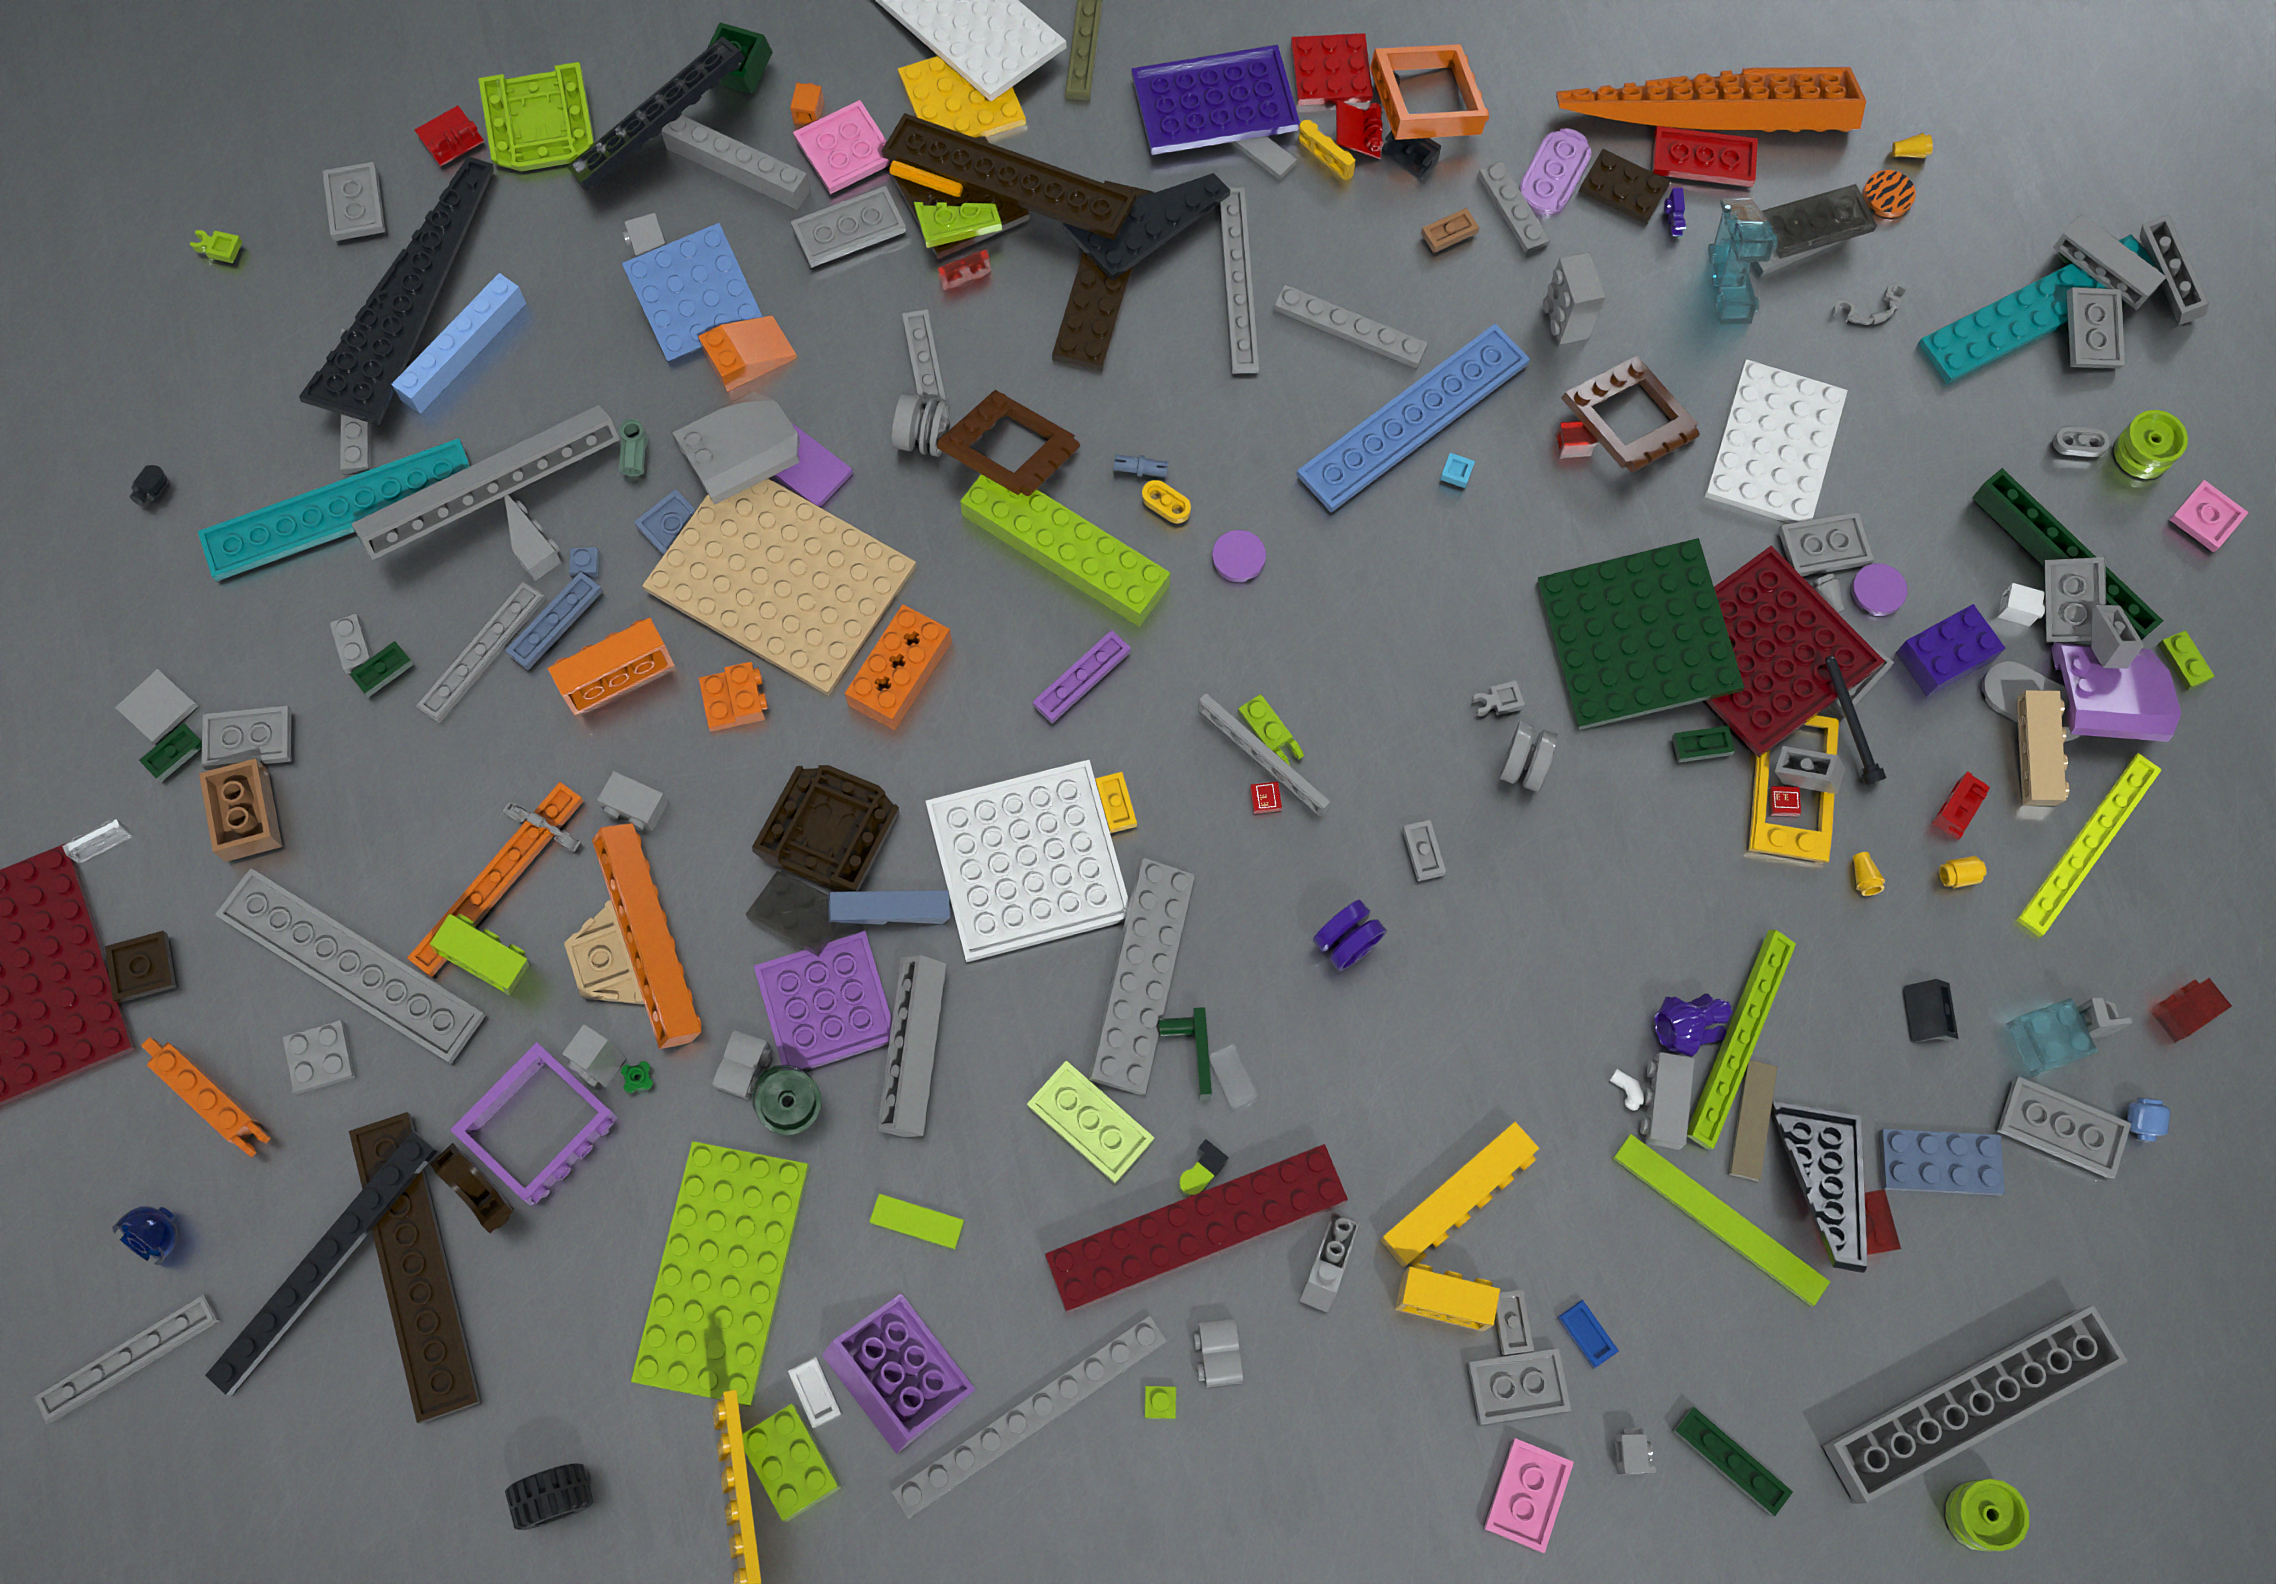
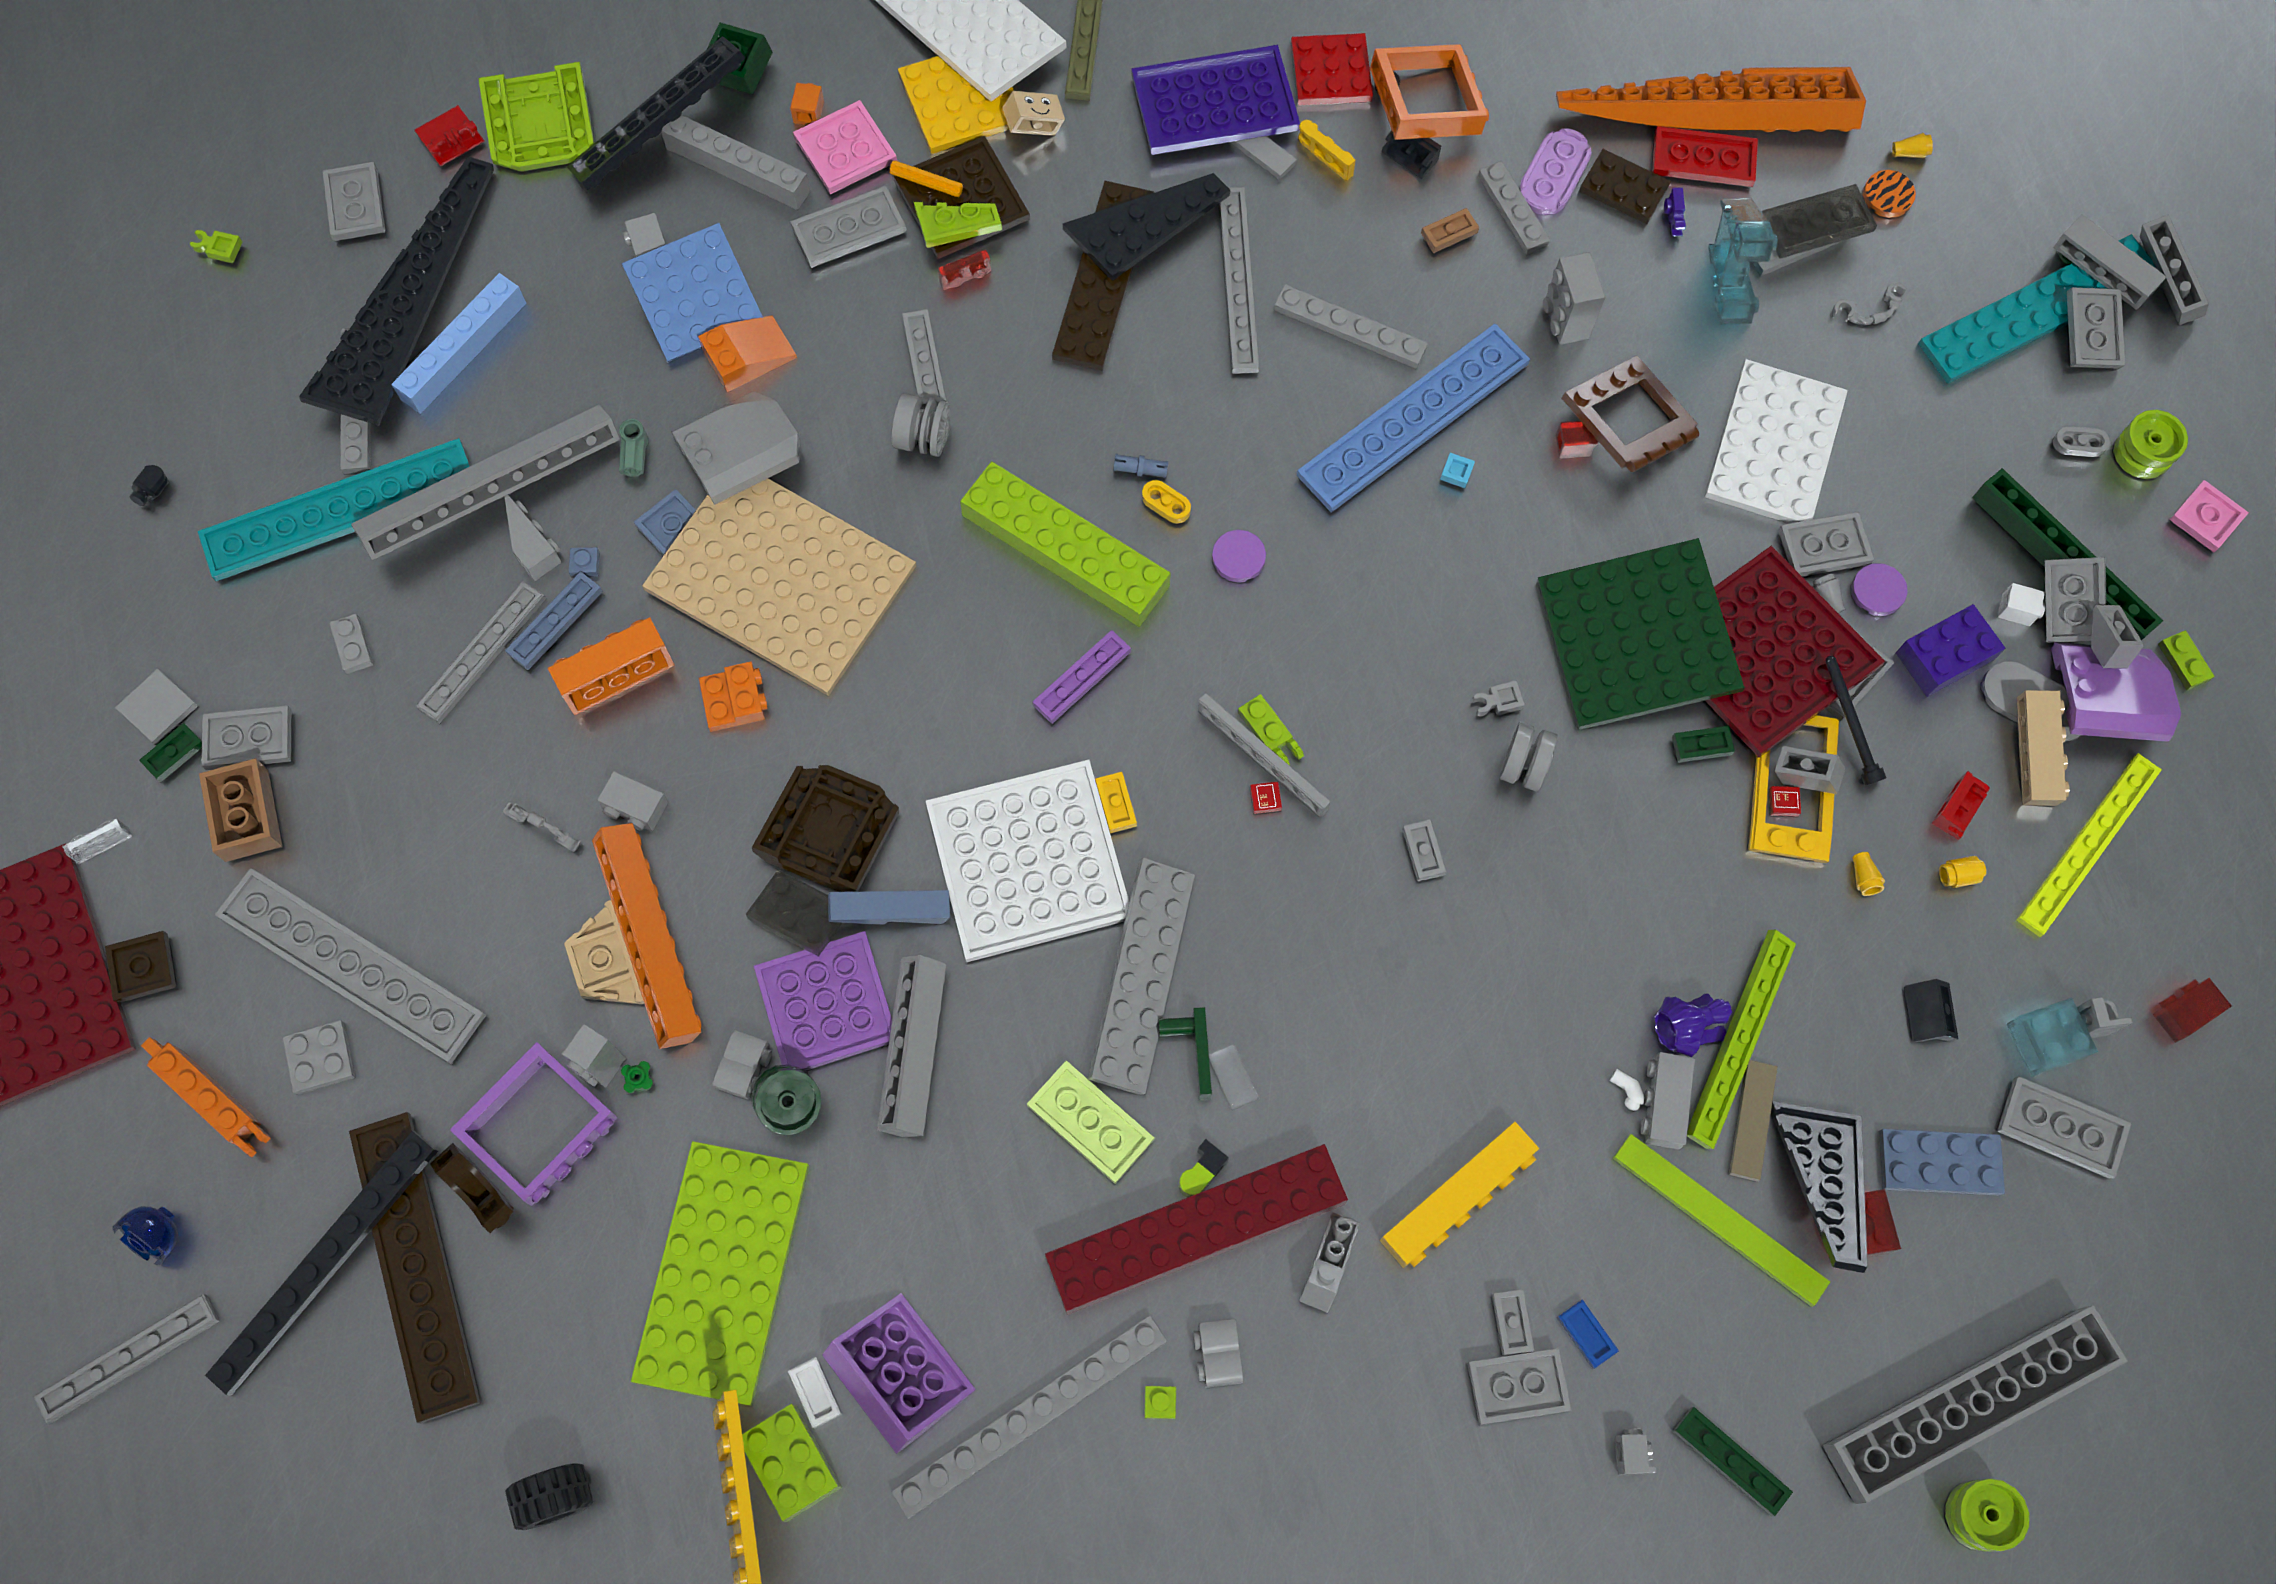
dark green plate [349,641,414,697] -> none
orange plate [407,782,583,977] -> none
lime brick [430,914,529,996] -> none
medium lavender tile [773,424,853,508] -> none
orange brick [844,604,952,731] -> none
lime tile [869,1194,965,1250] -> none
dark brown plate [881,113,1136,240] -> none
reddish brown hinge [937,390,1080,496] -> none
dark purple wheel [1313,900,1388,971] -> none
red hinge [1336,100,1383,159] -> none
yellow brick [1395,1264,1500,1331] -> none
bright pink plate [1483,1438,1574,1553] -> none
medium blue head [2127,1097,2170,1142] -> none
none -> tan brick [1003,91,1065,136]

